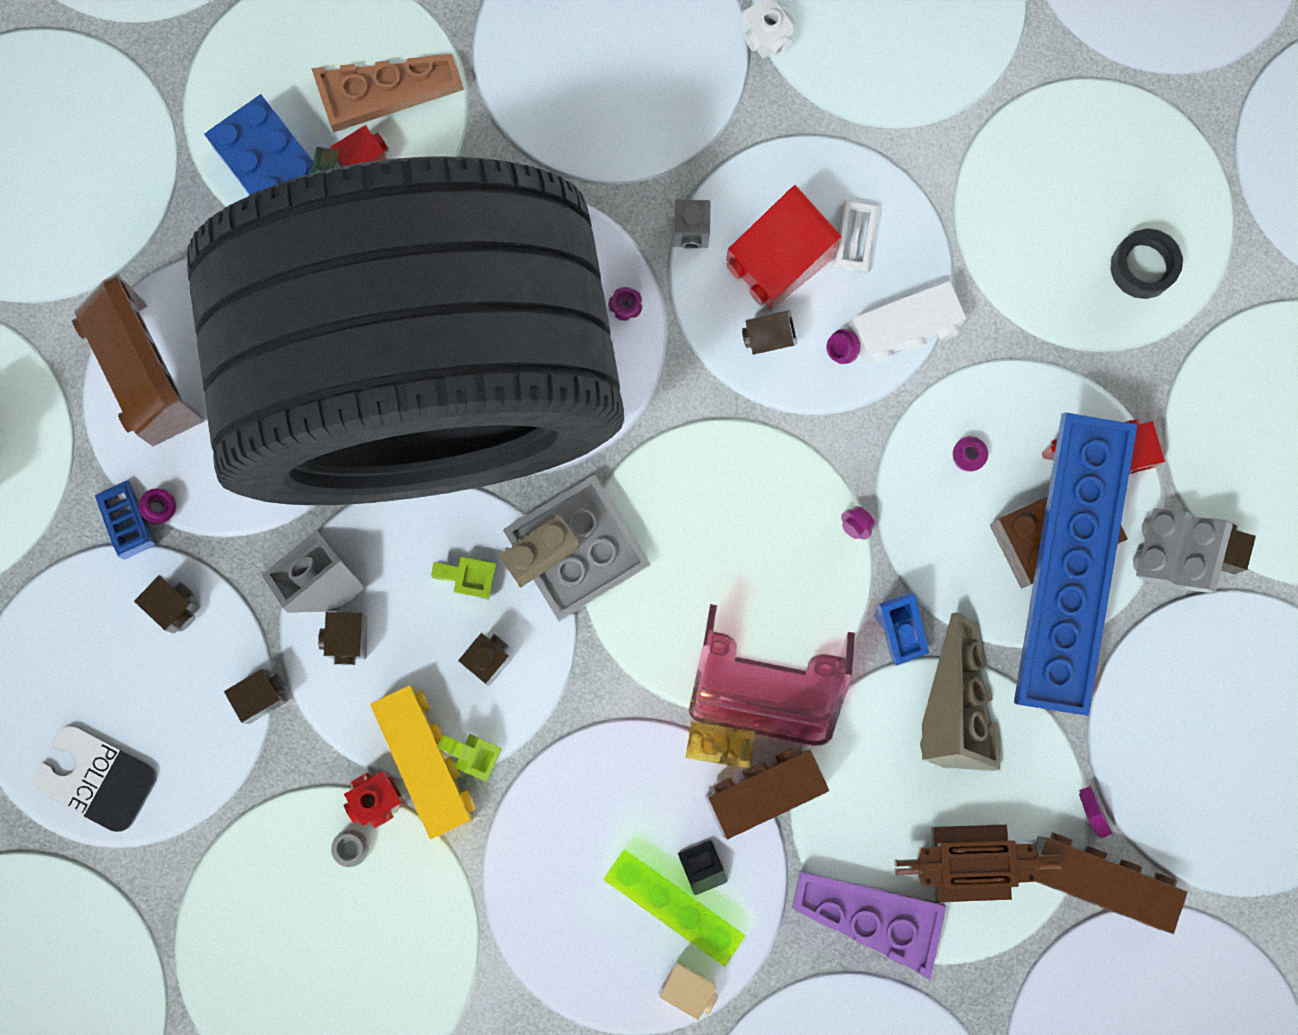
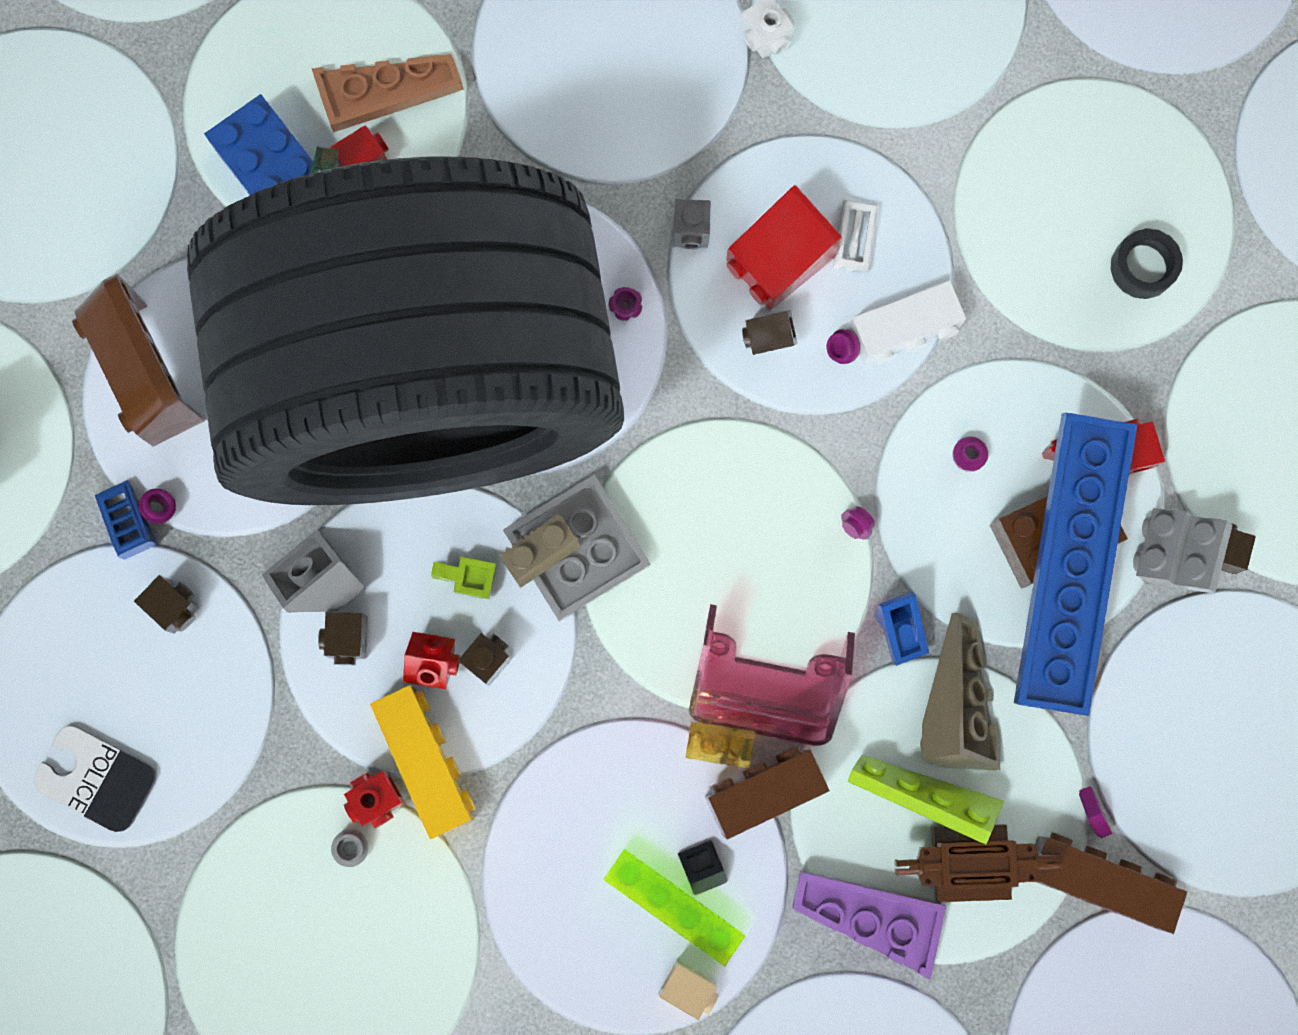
dark brown brick [223,668,287,724] -> none
lime plate [437,734,502,782] -> none
none -> red brick [403,631,460,690]
none -> lime wing [847,755,1005,845]

